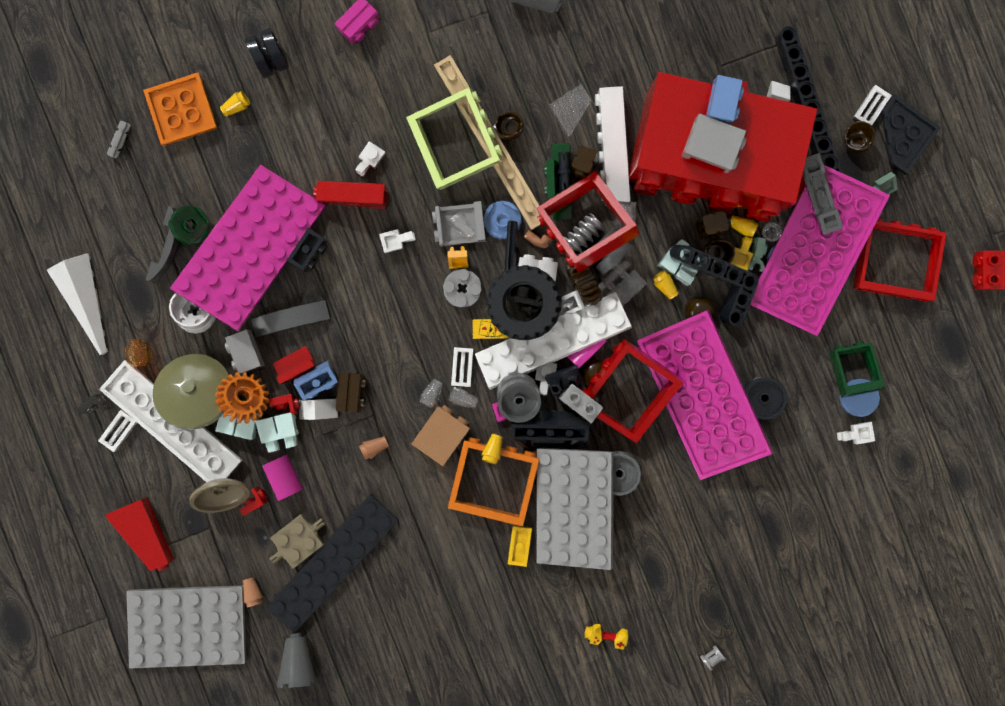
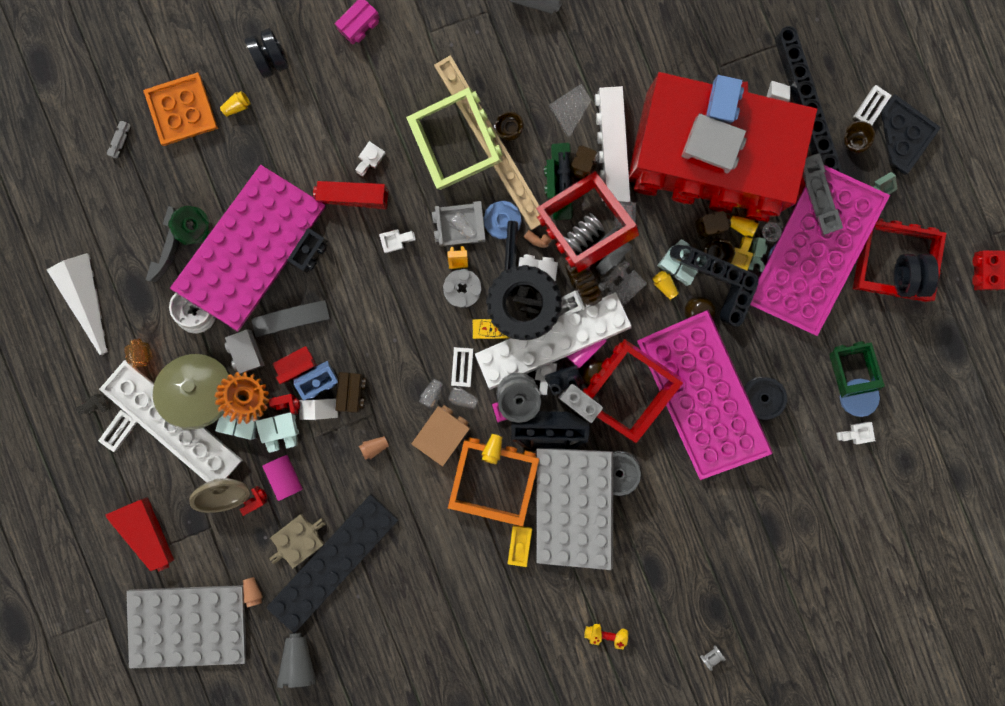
none -> black wheel [894,254,939,297]

